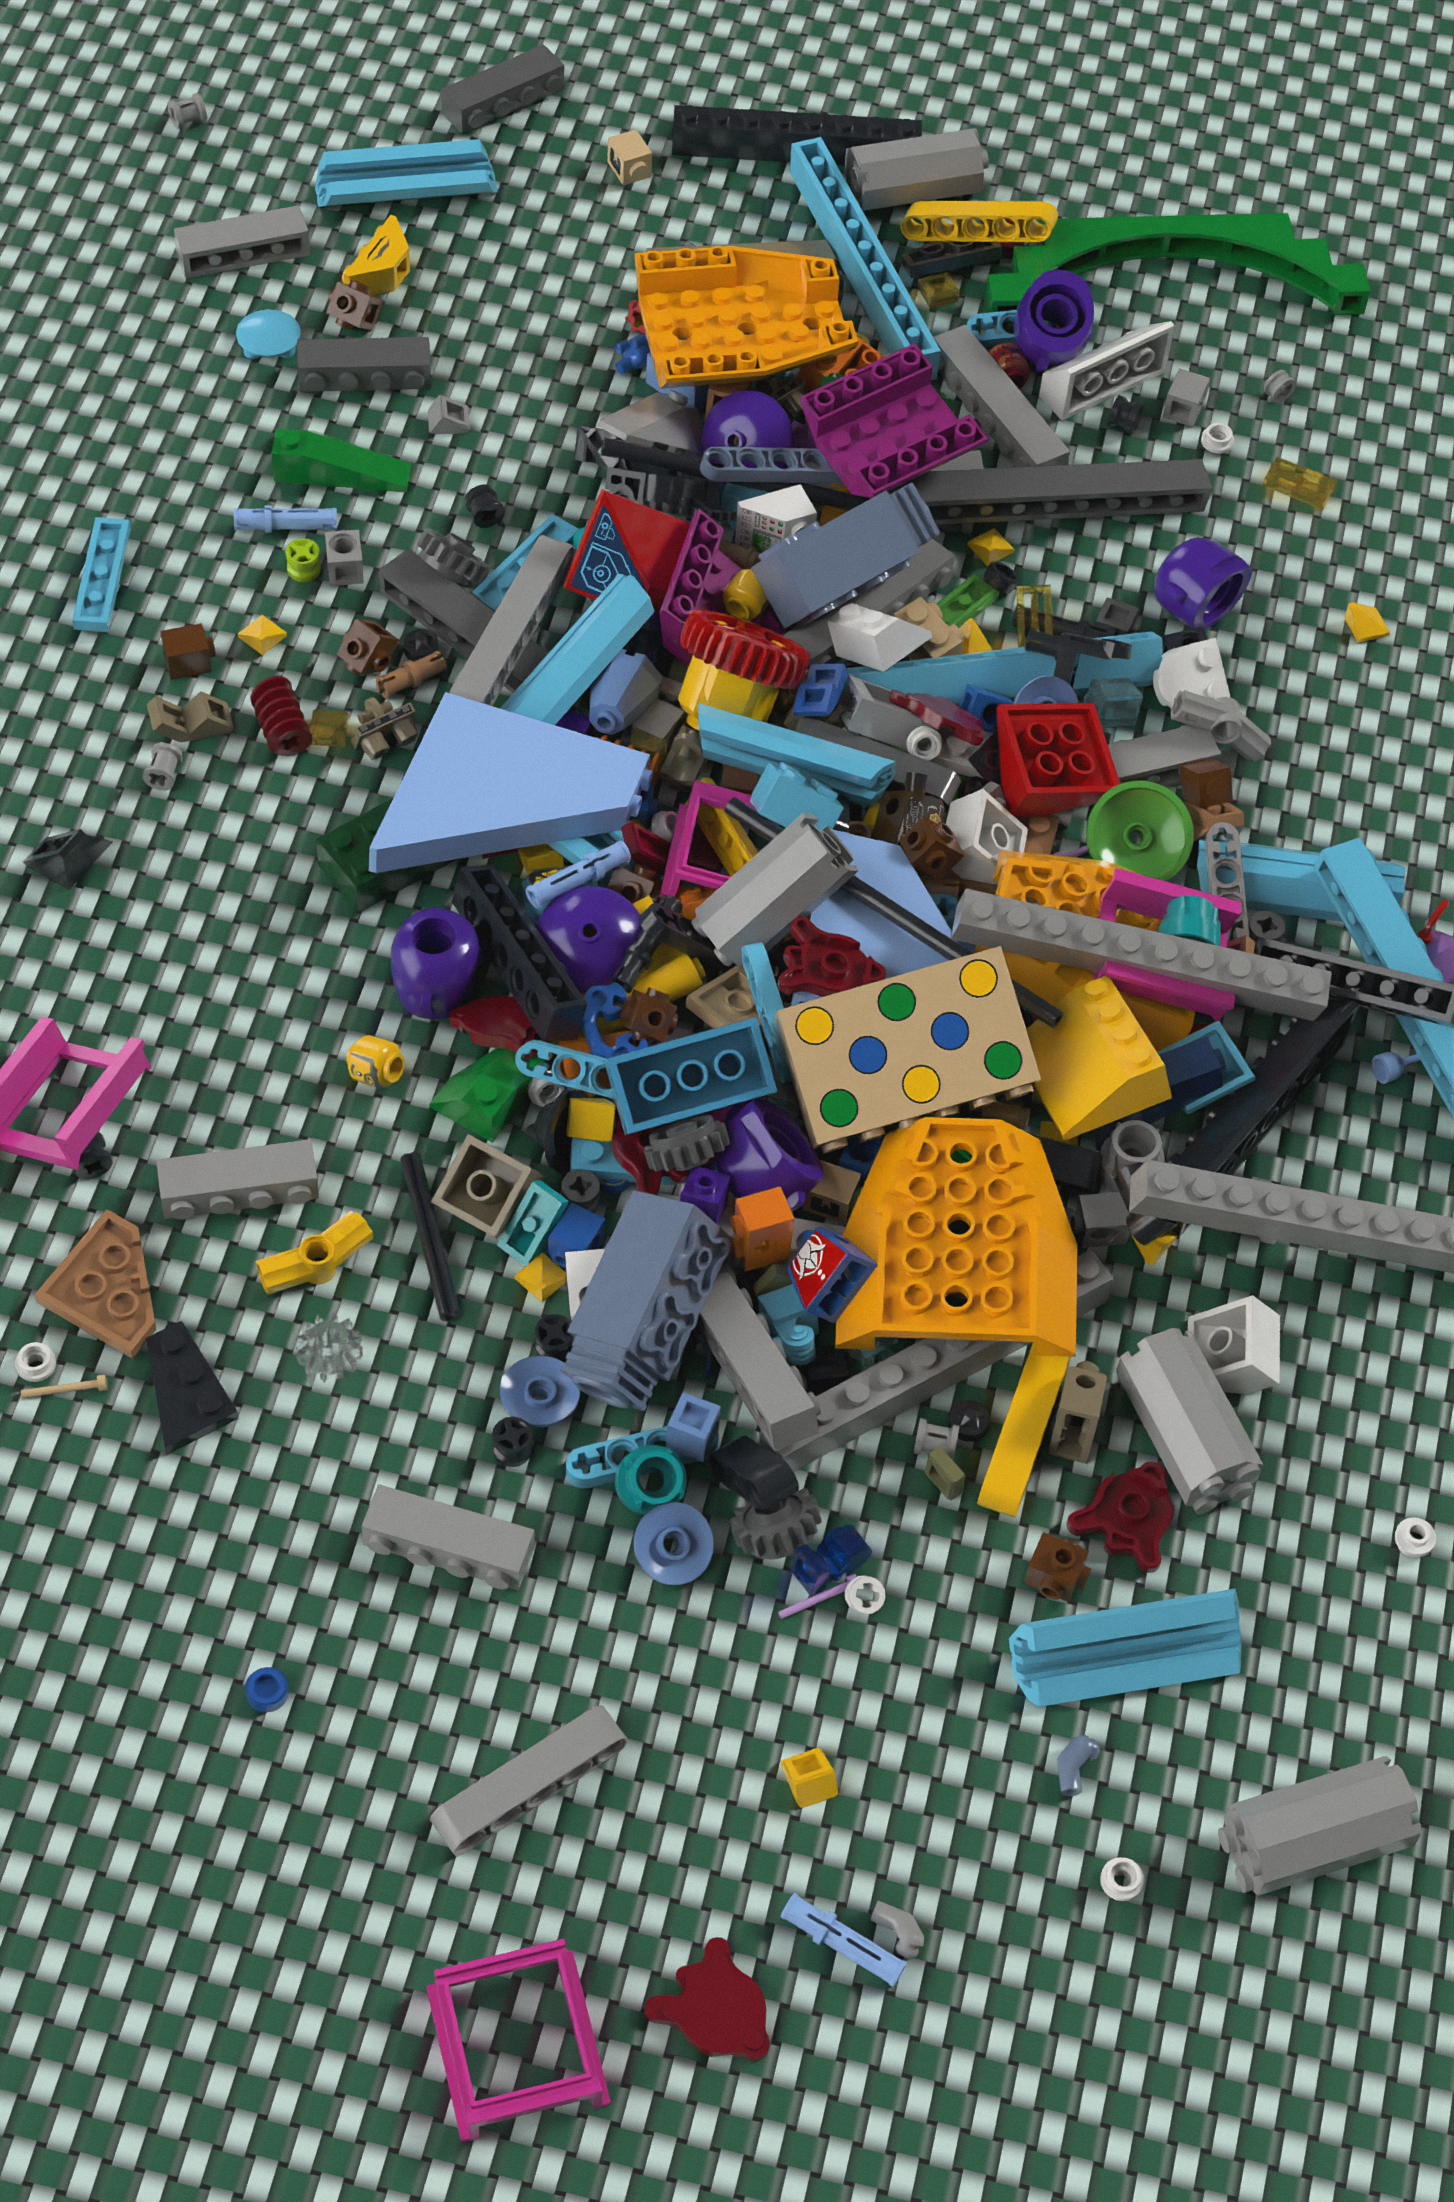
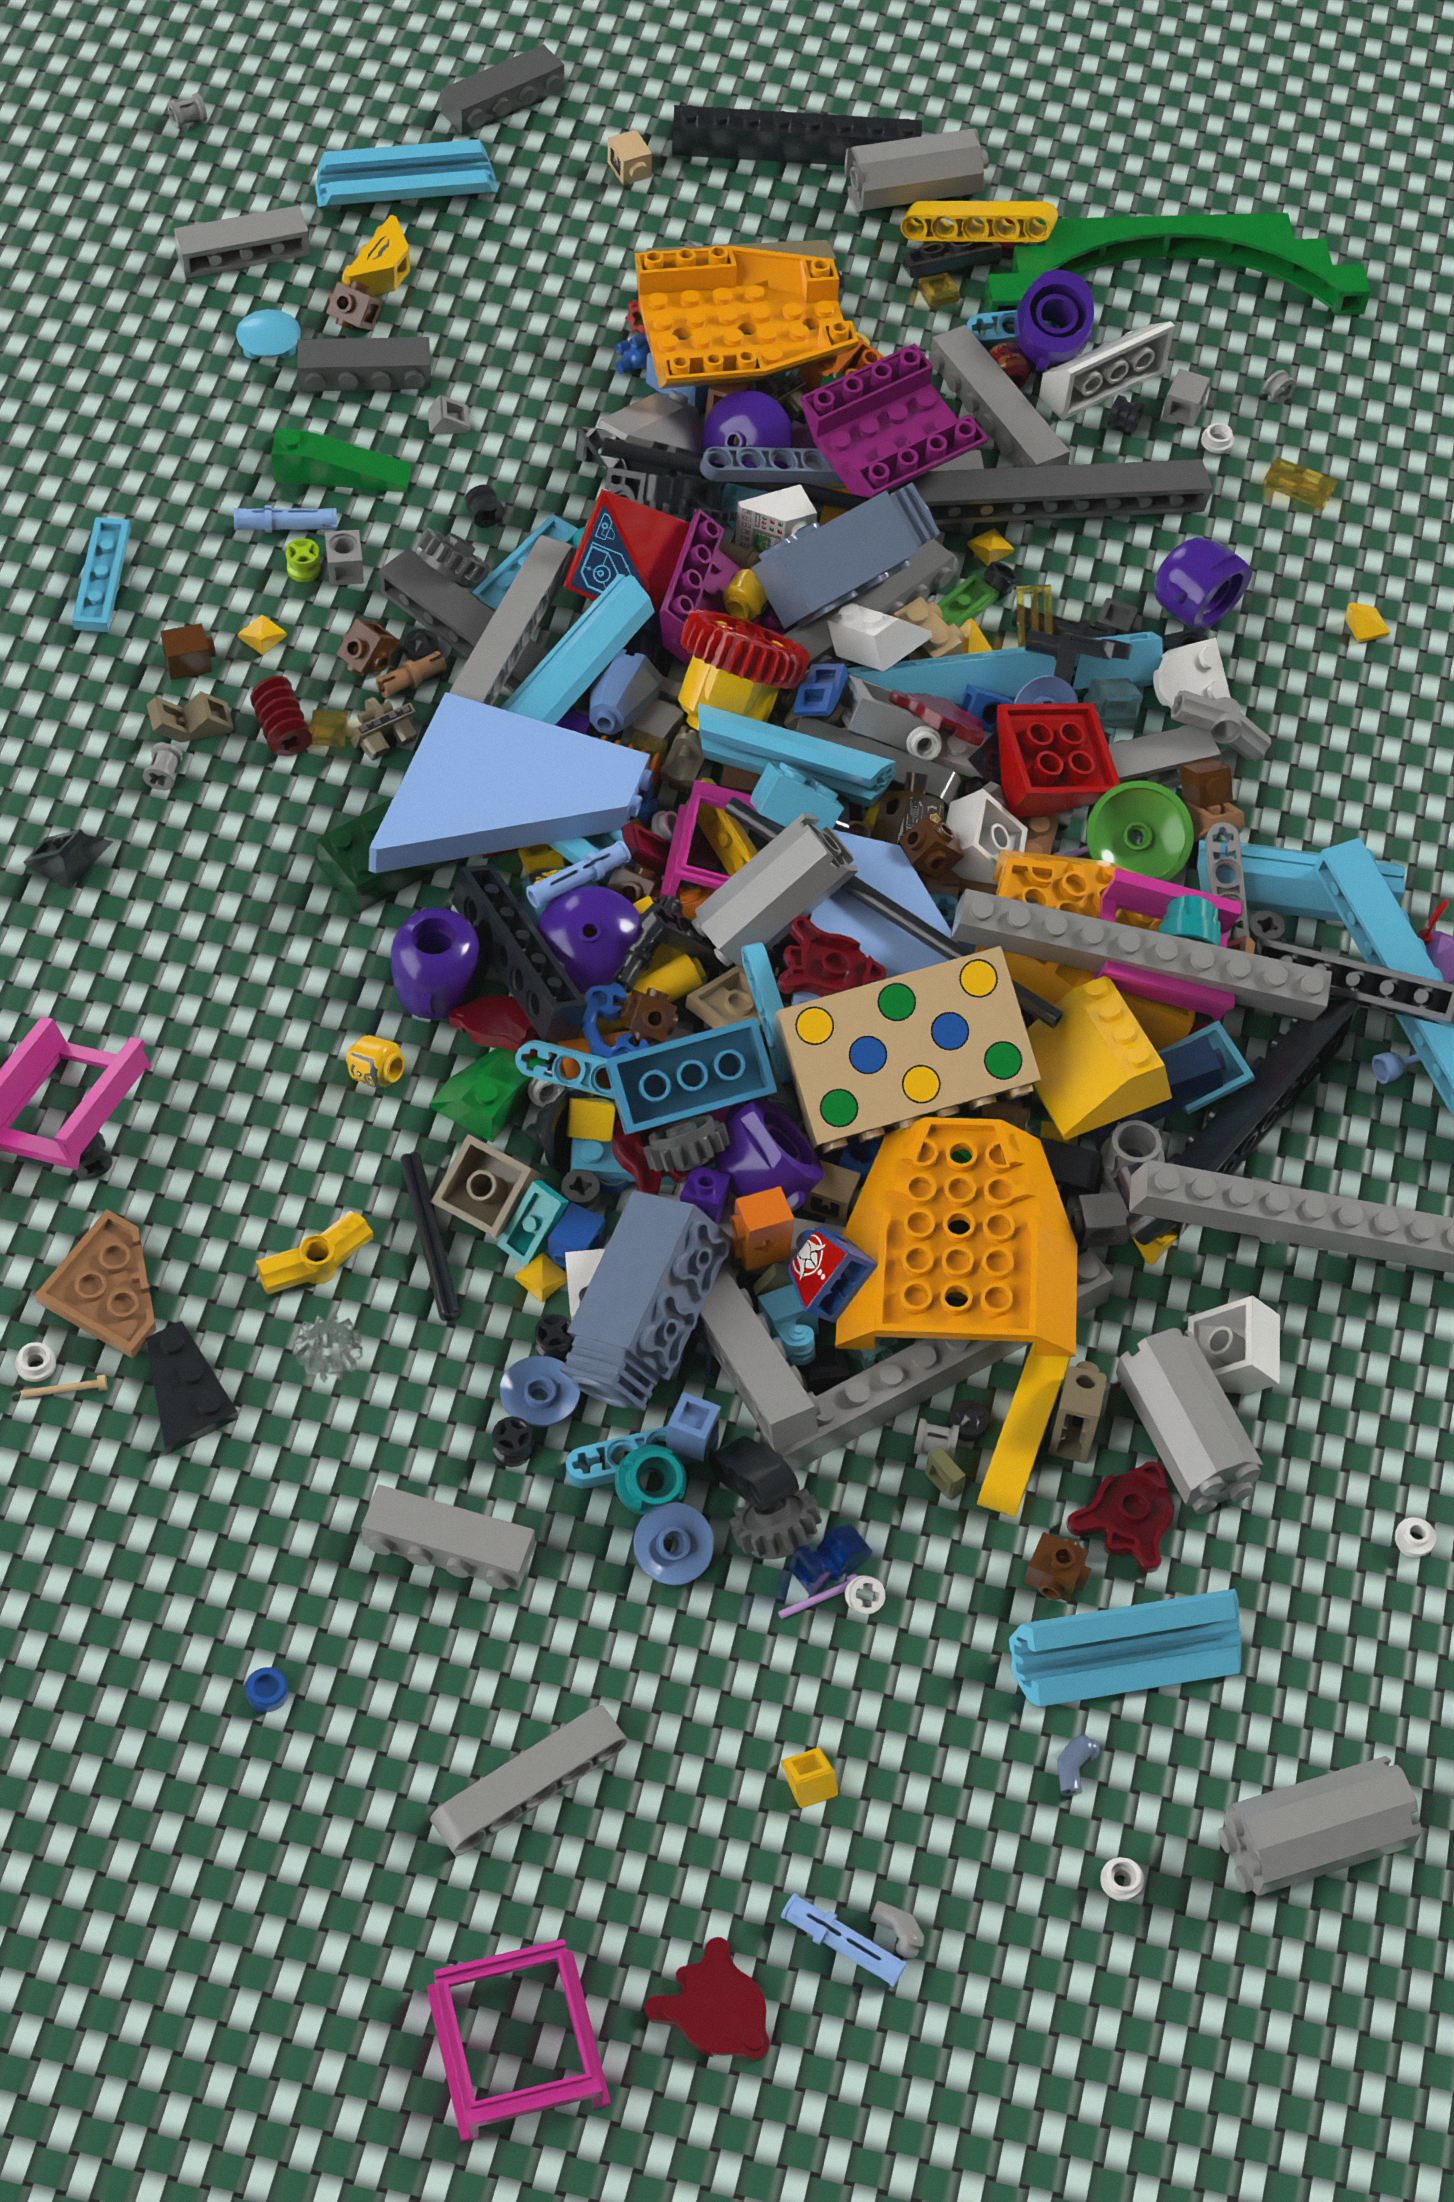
light grey brick [156,1139,319,1219] -> none
medium azure brick [790,137,941,380] -> none

